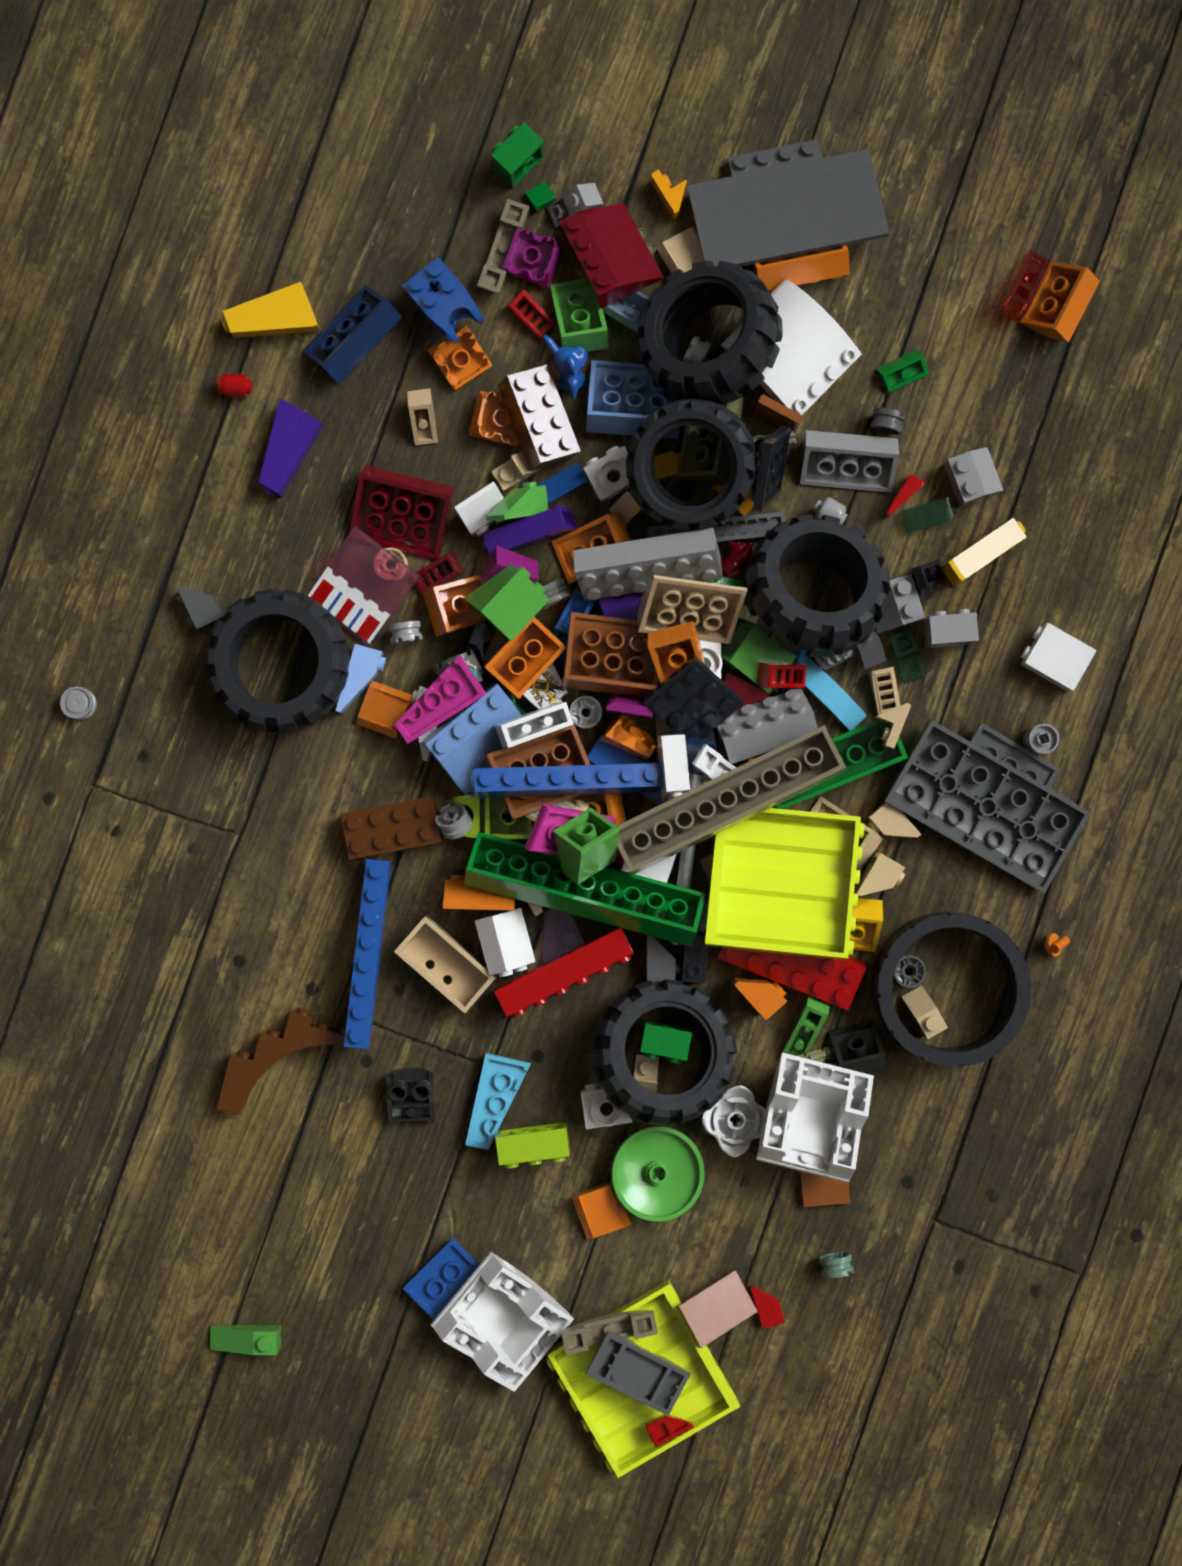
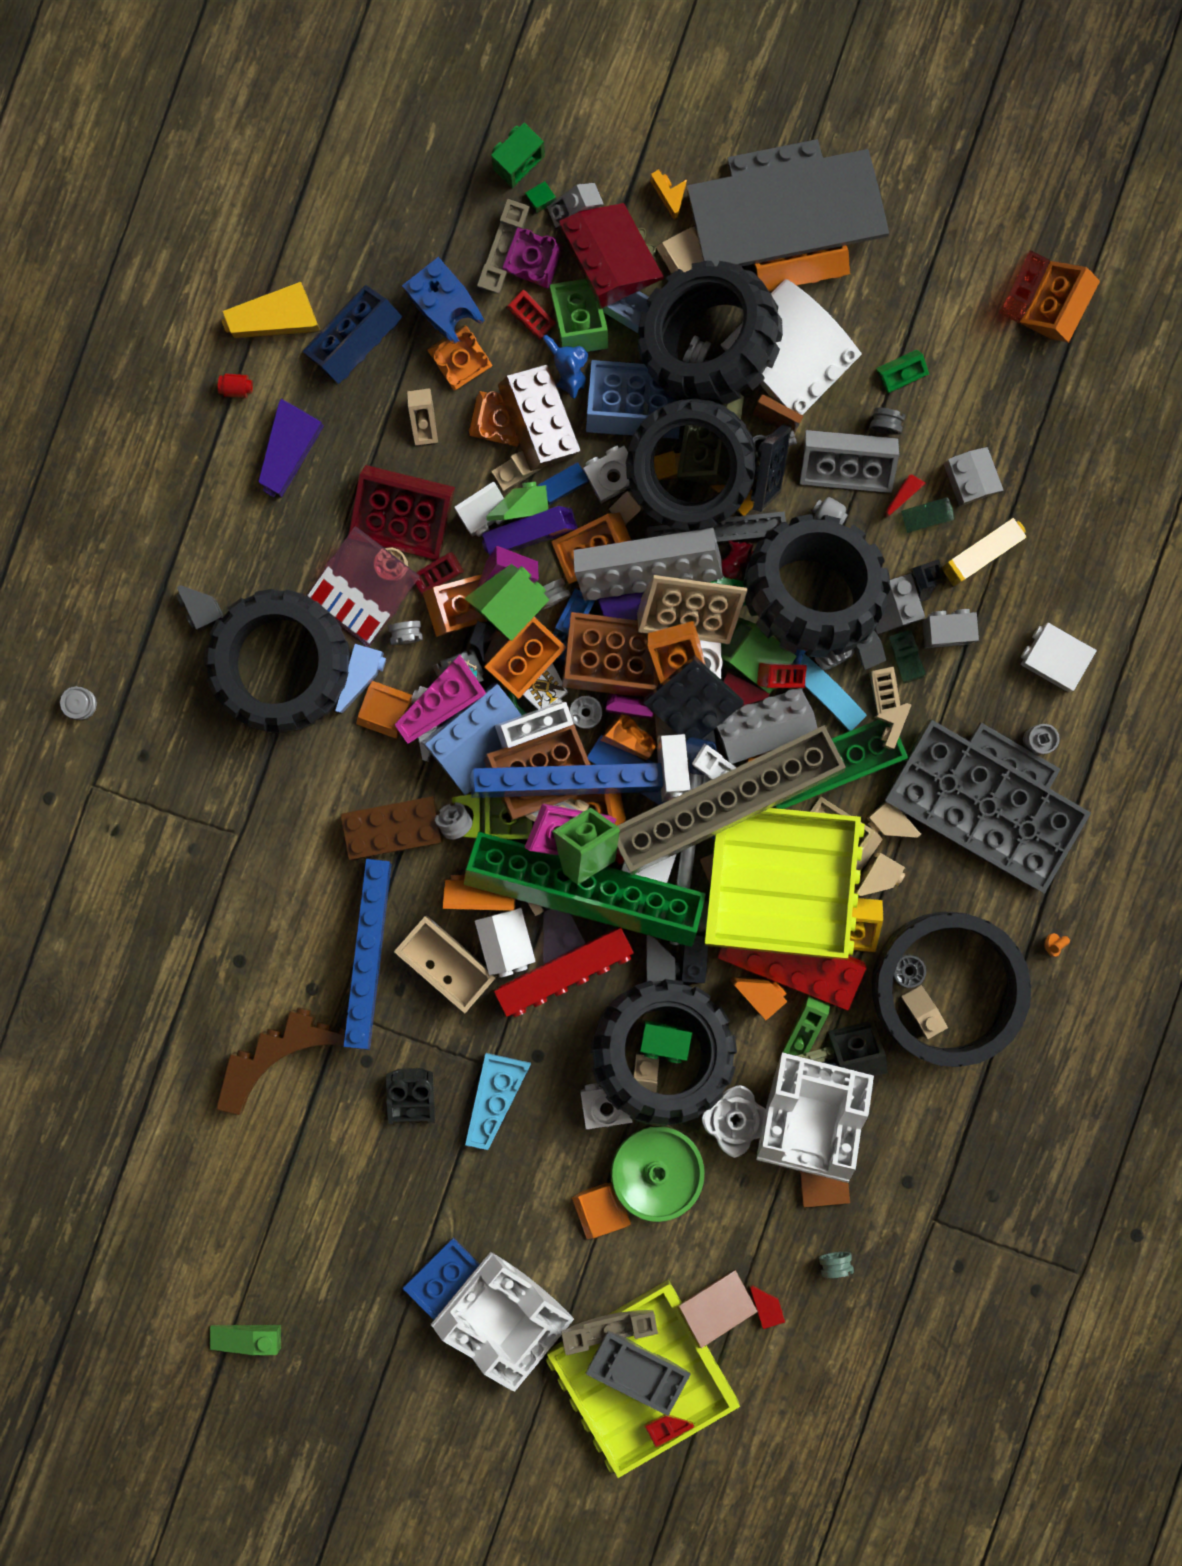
lime brick [495,1122,570,1168] -> none

